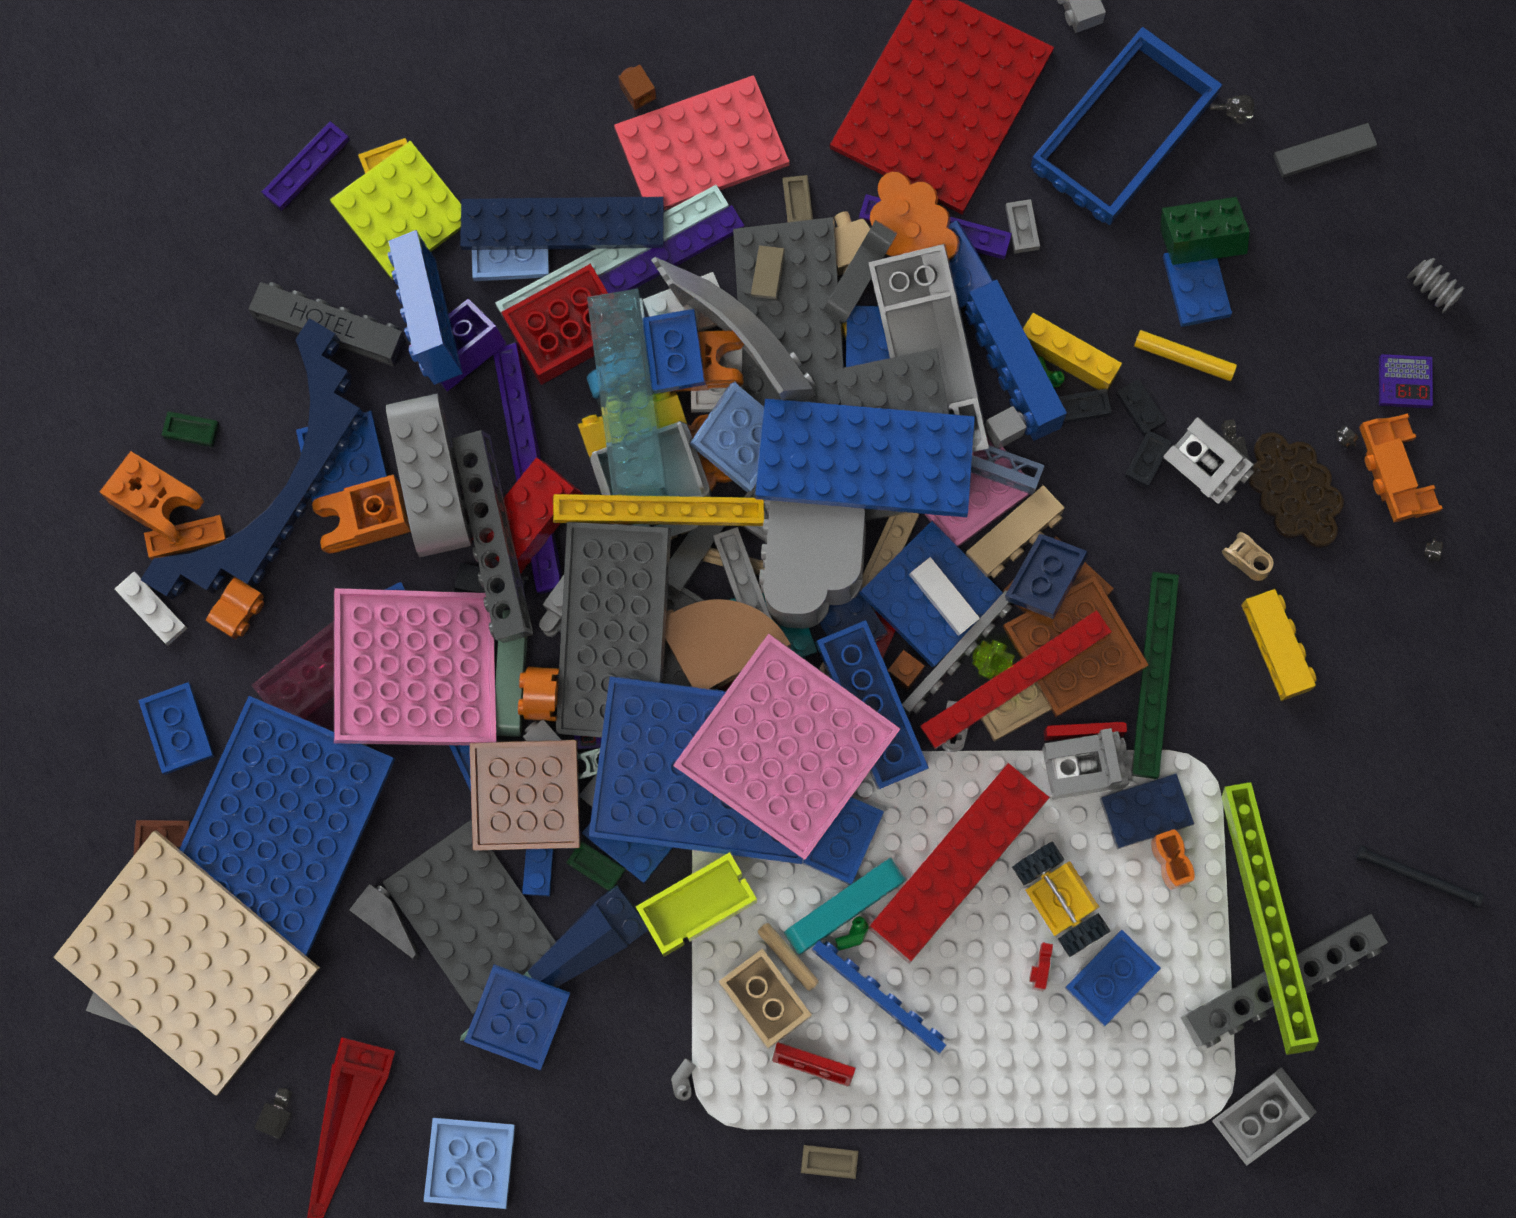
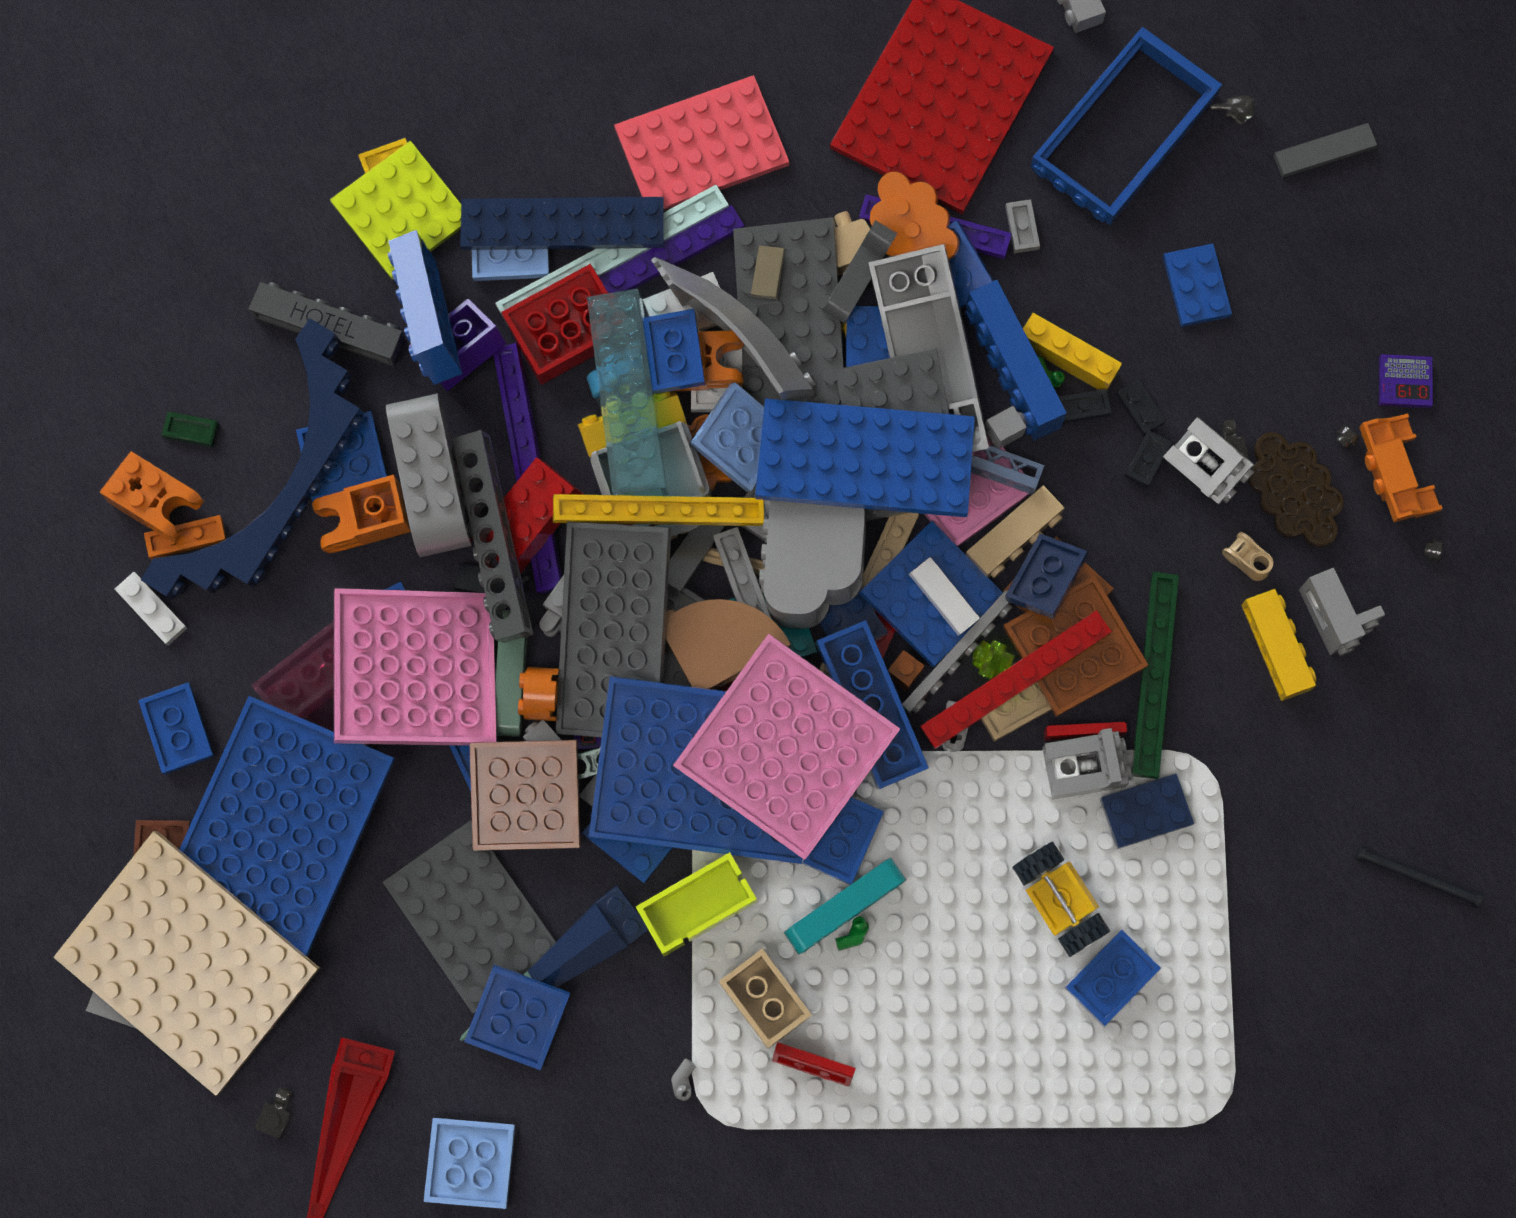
orange brick [206,577,264,640] -> none
dark purple plate [262,121,350,211] -> none
flat silver slope [350,884,420,961] -> none
blue plate [522,848,554,897] -> none
dark green tile [566,841,626,891] -> none
dark orange brick [618,64,656,110] -> none
tan axle [758,923,819,991] -> none
dark tan tile [783,175,813,223] -> none
dark tan tile [801,1145,858,1179] -> none
blue plate [812,941,947,1055] -> none
red brick [869,763,1050,964] -> none
red plate [1029,942,1053,992] -> none
yellow piece [1134,330,1237,381] -> none
orange brick [1151,829,1195,890] -> none
dark green brick [1160,197,1250,265] -> none
dark grey brick [1180,914,1388,1048] -> none
light grey slope [1212,1067,1316,1166] -> none
lime brick [1221,782,1319,1055] -> none
light grey piece [1407,258,1464,313] -> none
none -> light grey brick [1299,568,1385,656]

